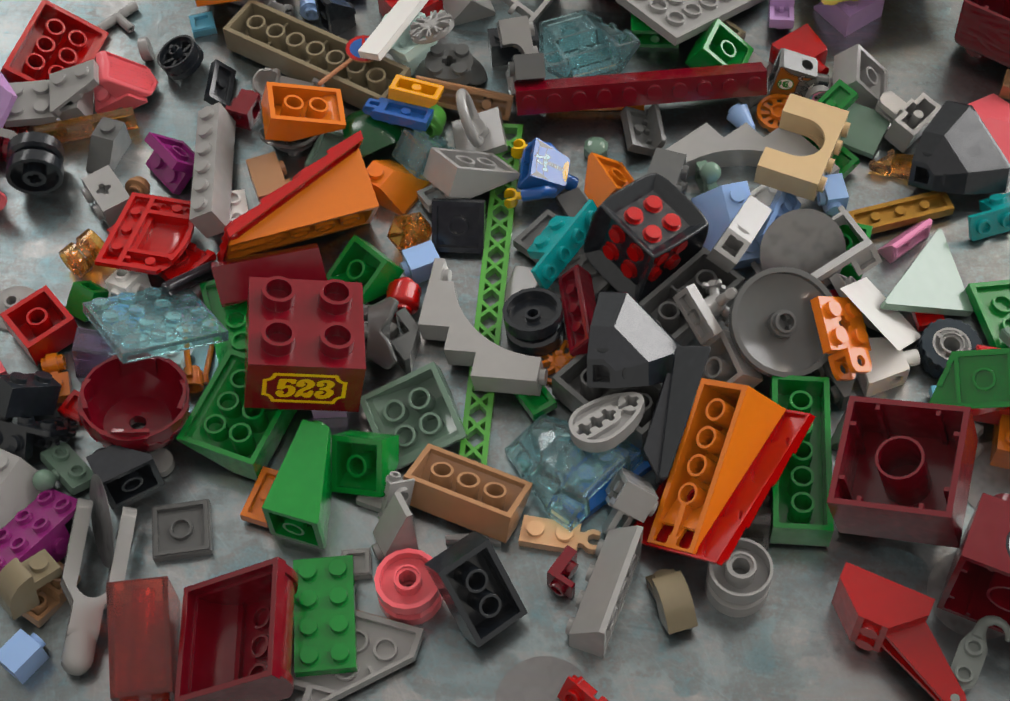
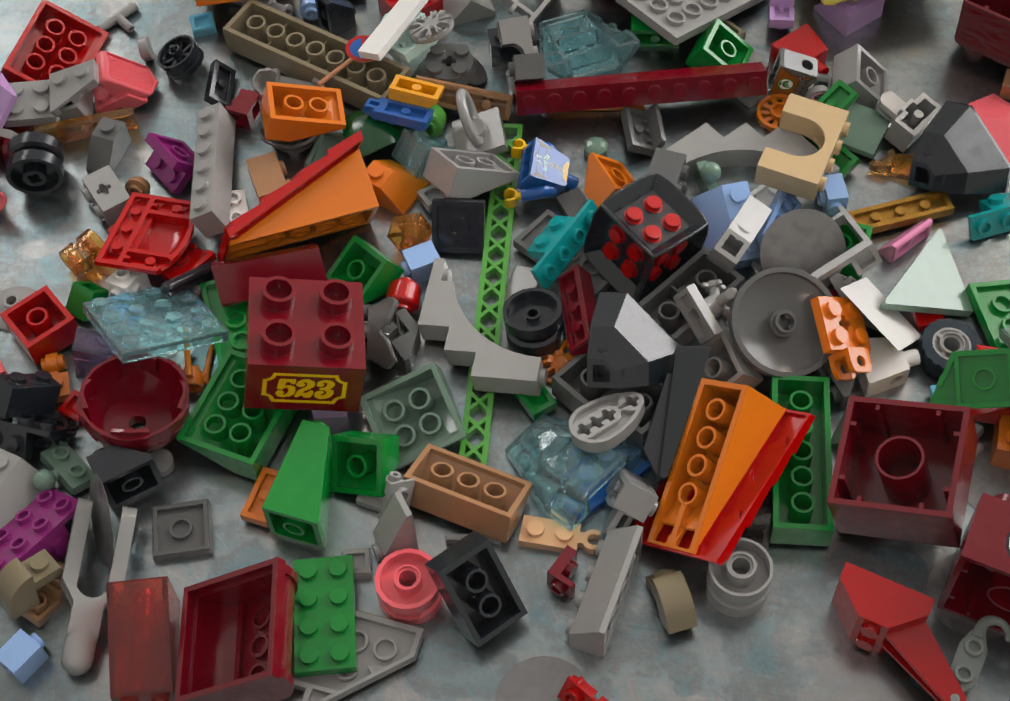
light blue cone [726,103,756,130] -> none

